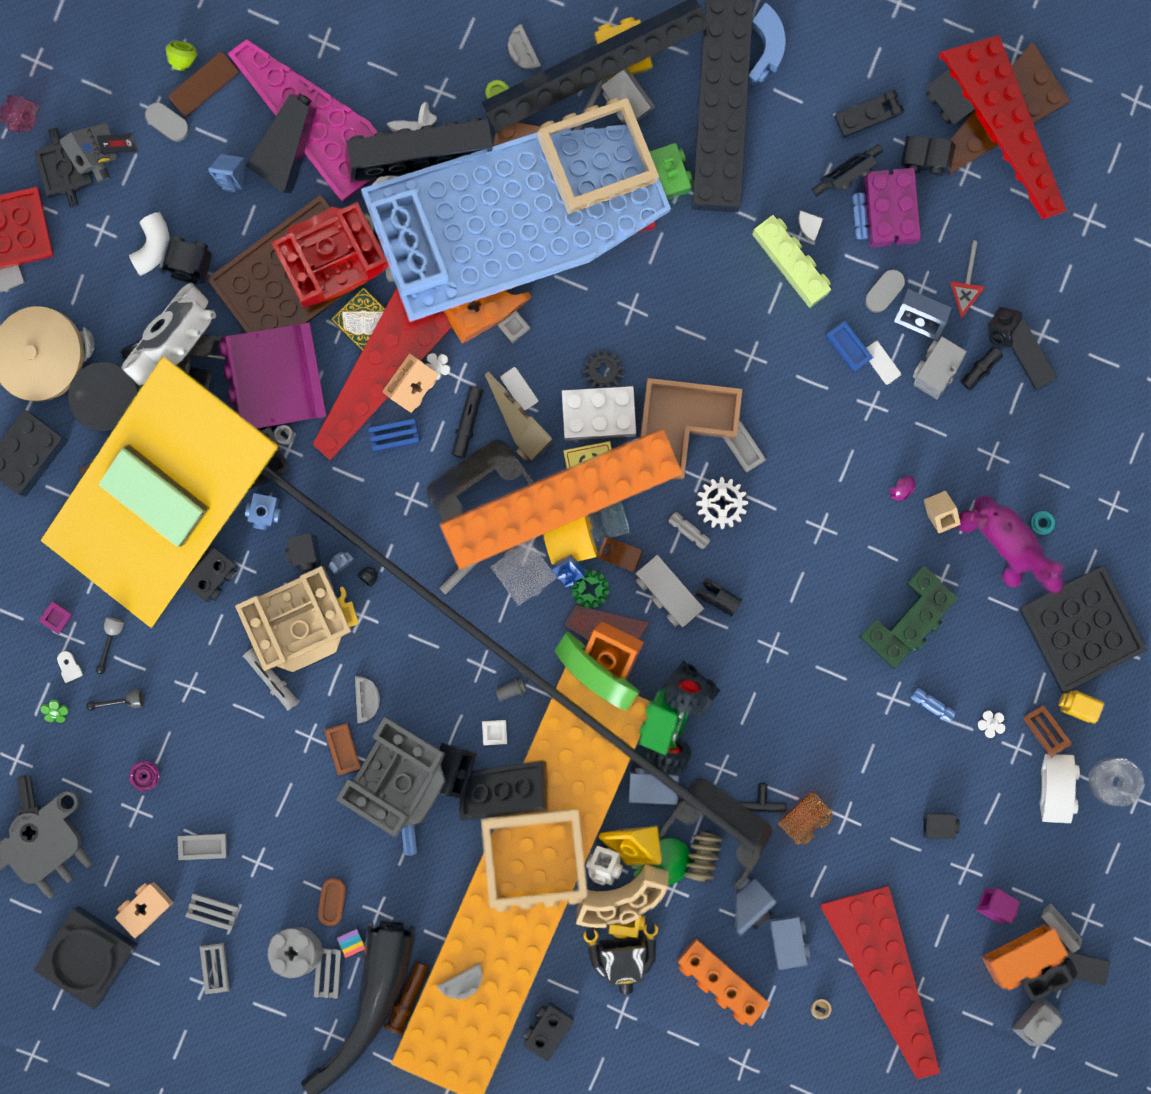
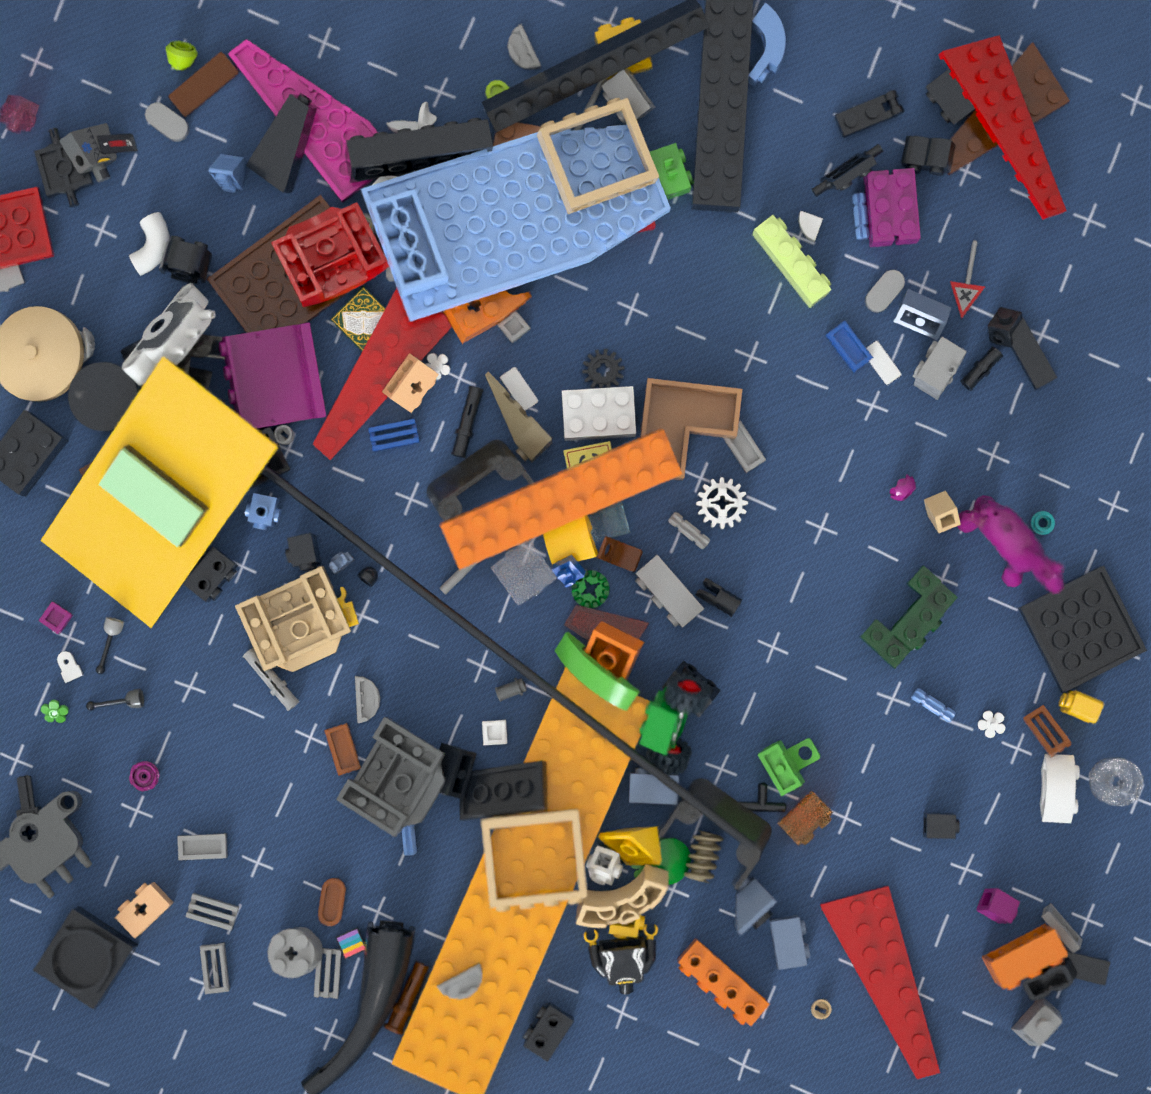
none -> bright green piece [757,738,821,796]

